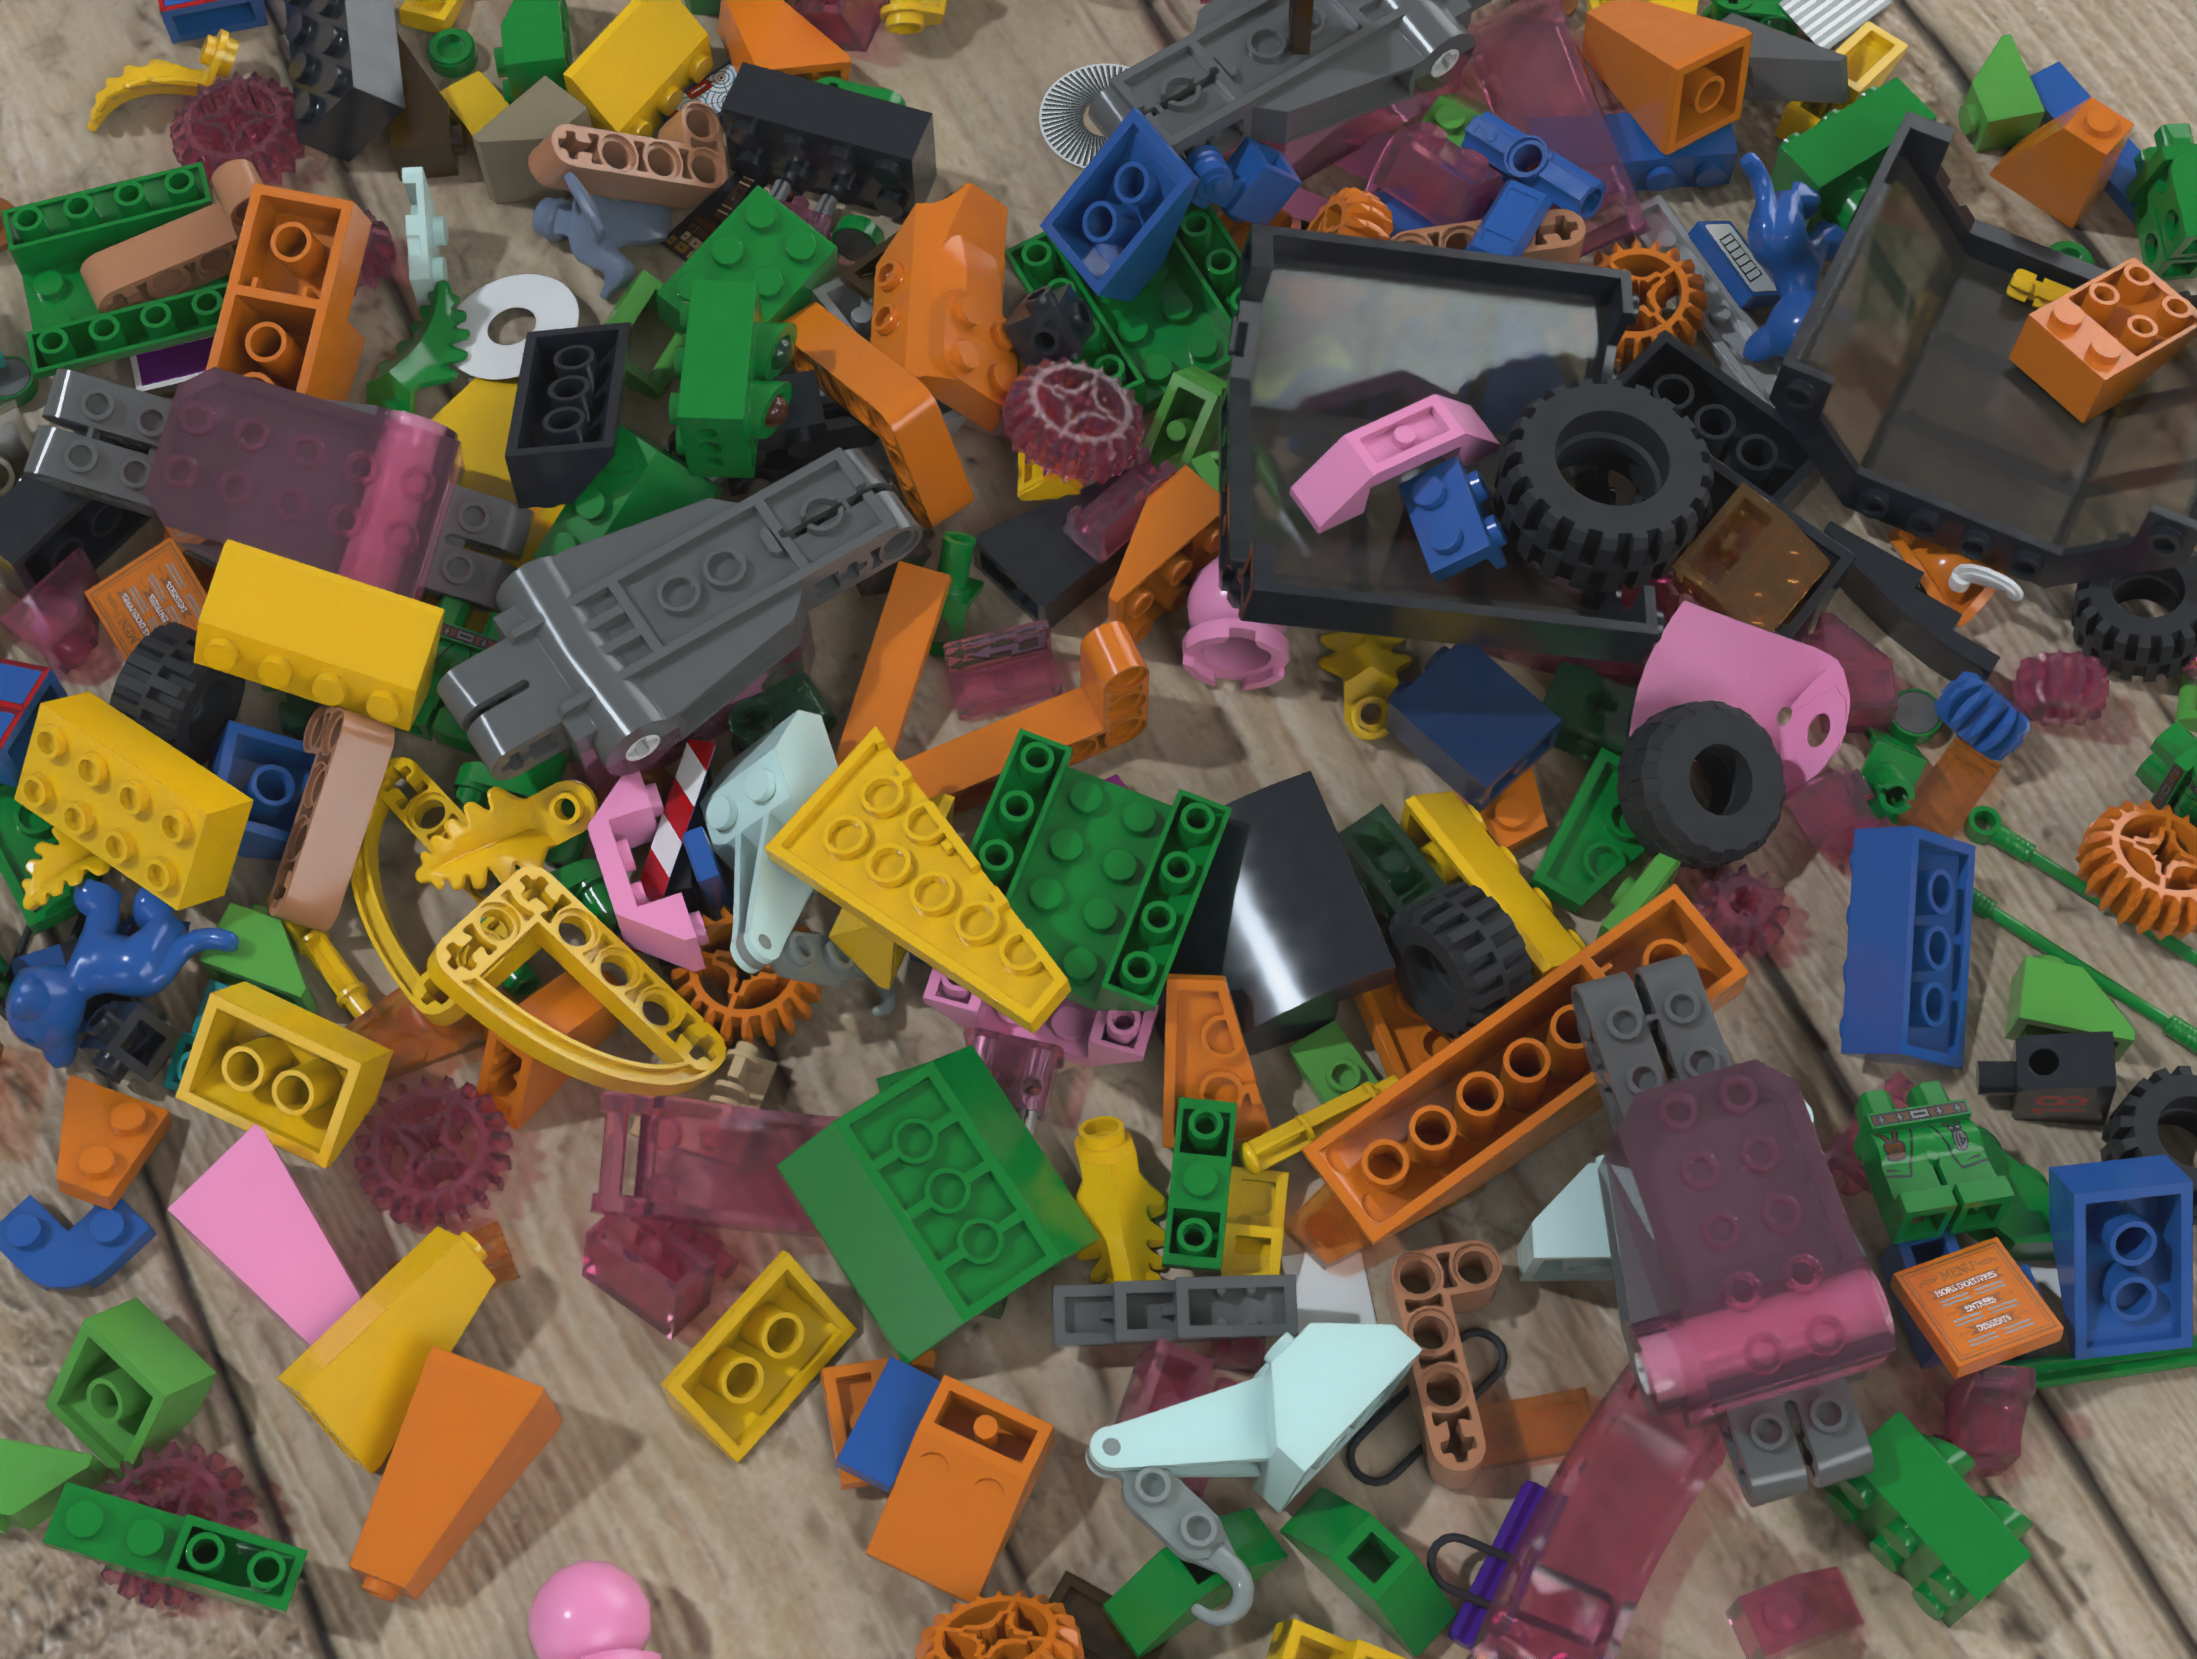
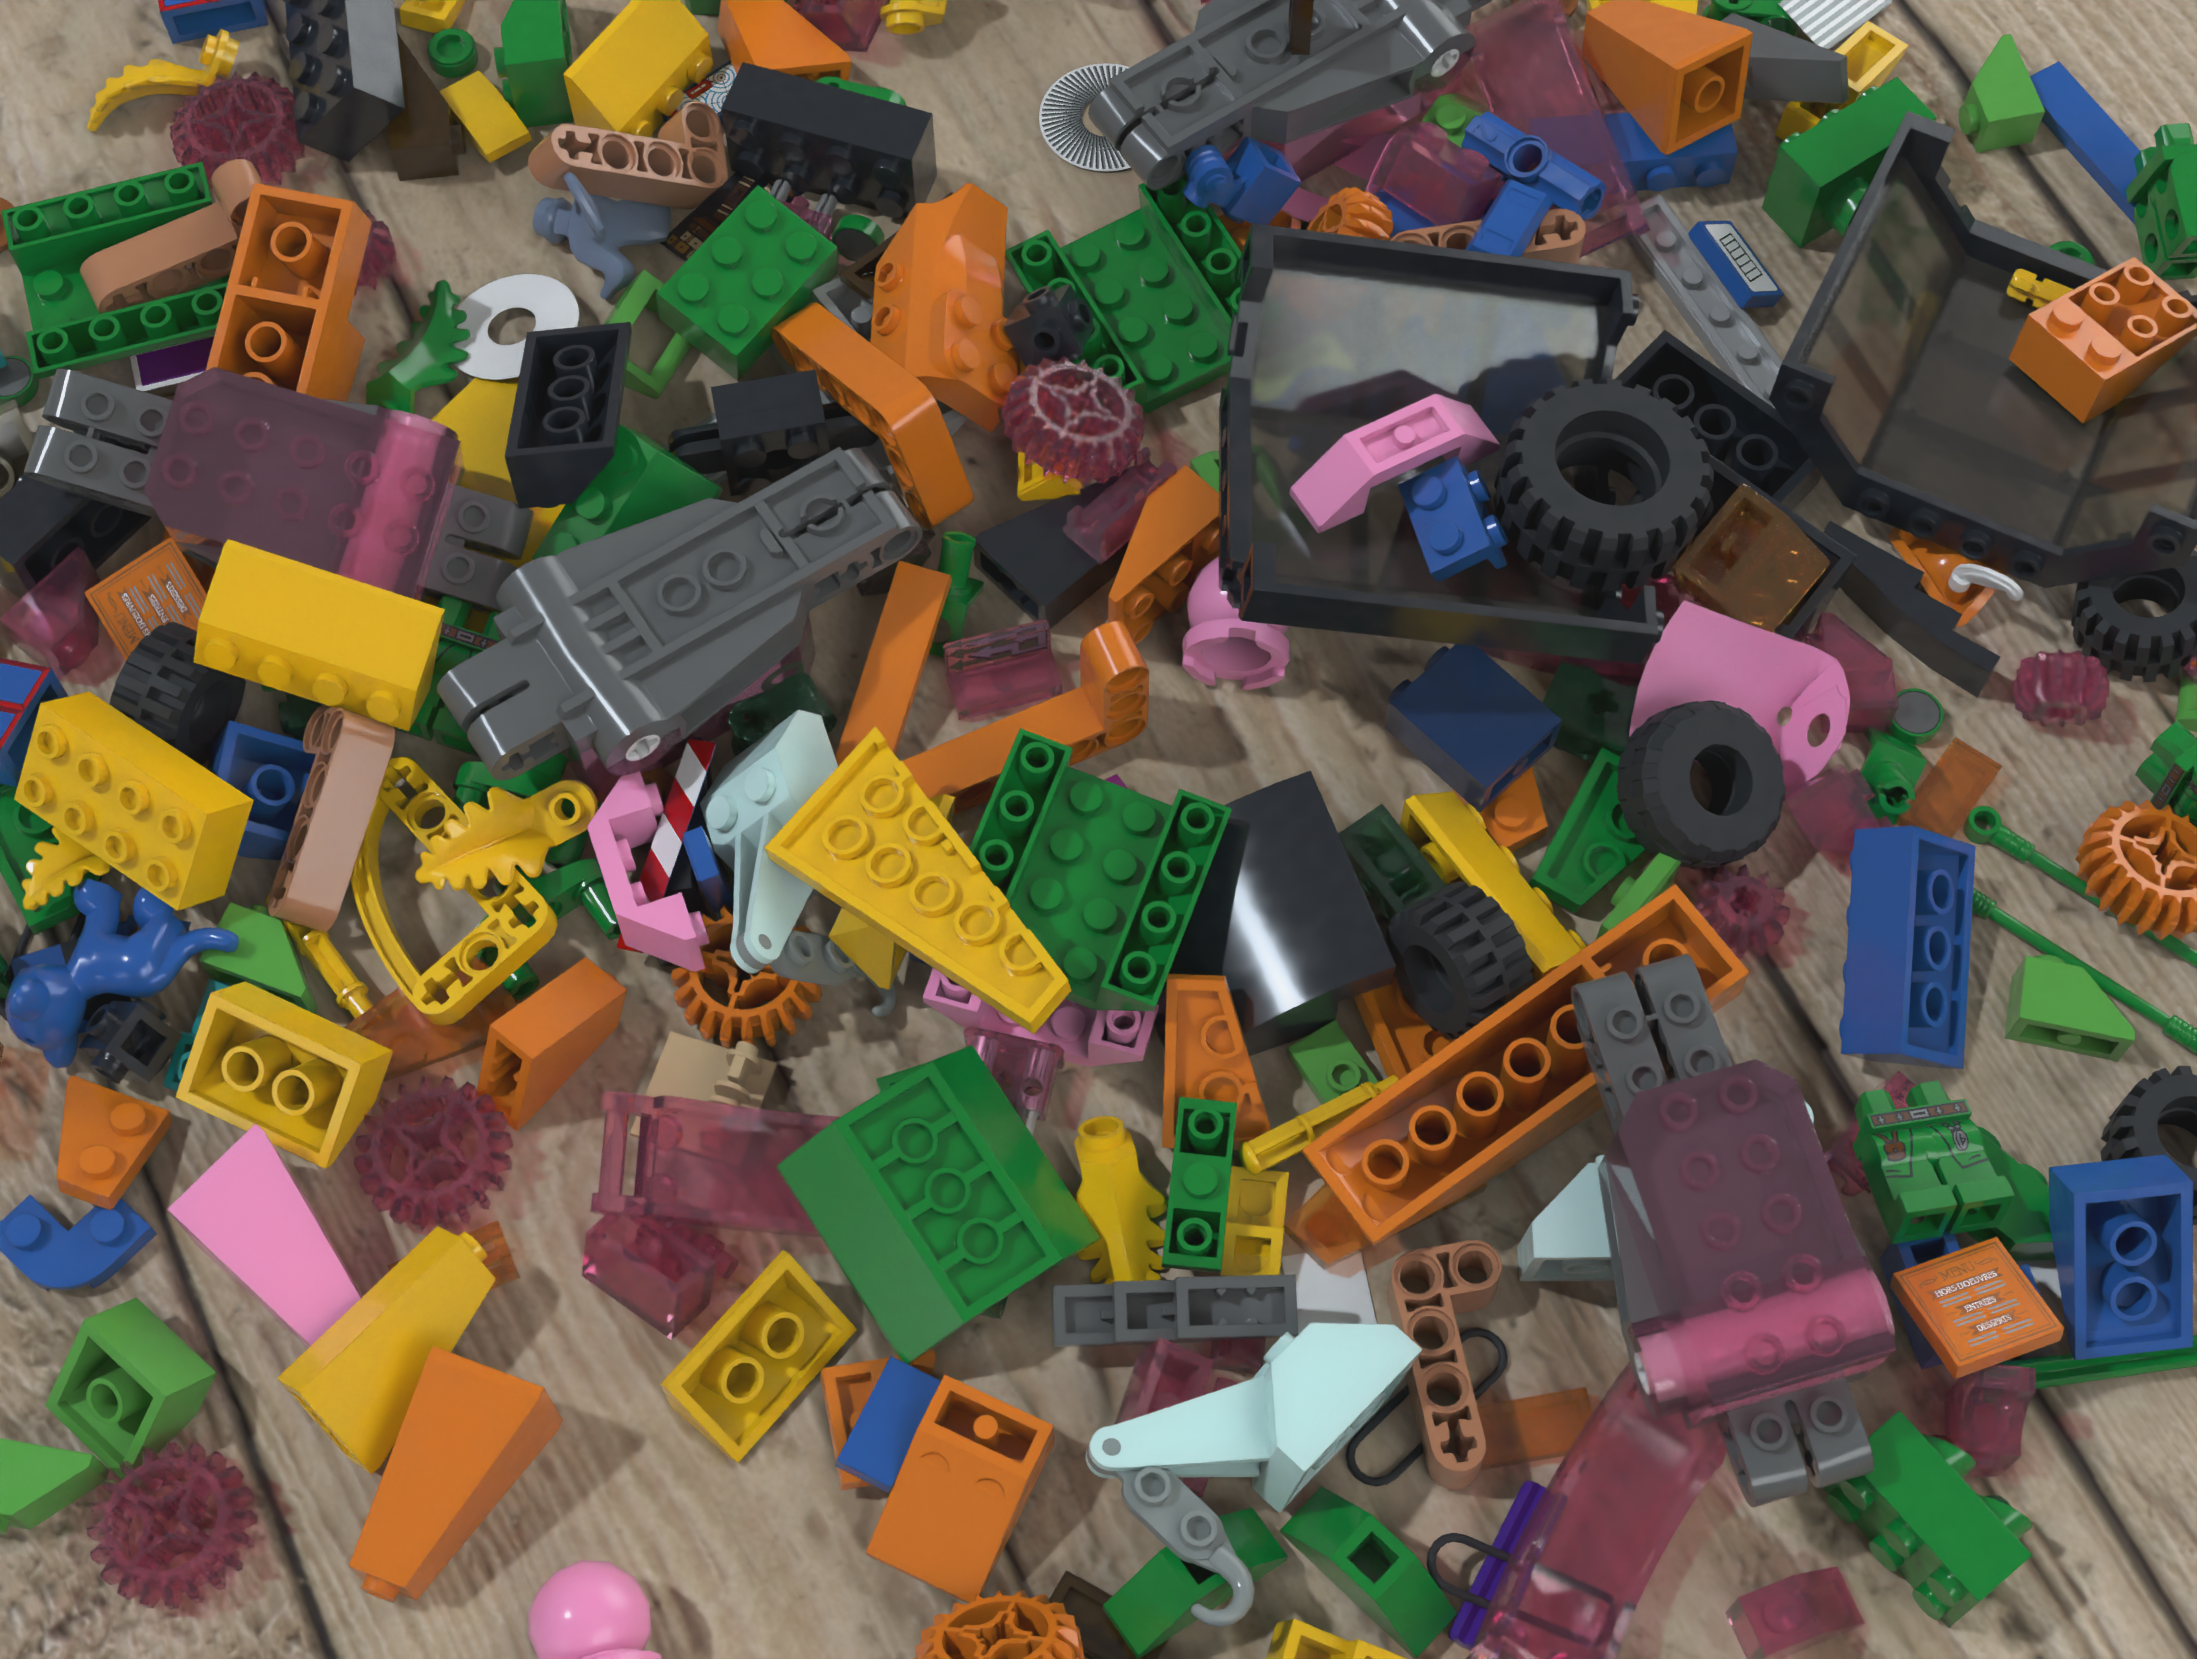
green slope [42,1482,308,1613] -> none
light aqua wing [402,167,449,309] -> none
yellow beam [427,866,726,1096] -> none
dark tan slope [472,76,592,204] -> none
green piece [669,279,797,478] -> none
blue slope [1040,108,1199,302] -> none
bright green slope [1135,365,1227,475] -> none
yellow plant [1318,575,1413,740] -> none
orange gear [1568,237,1708,372] -> none
blue animal [1740,152,1852,362] -> none
blue gear [1934,671,2031,761] -> none
black torso [1976,1031,2117,1125] -> none
orange slope [1990,97,2134,229] -> none

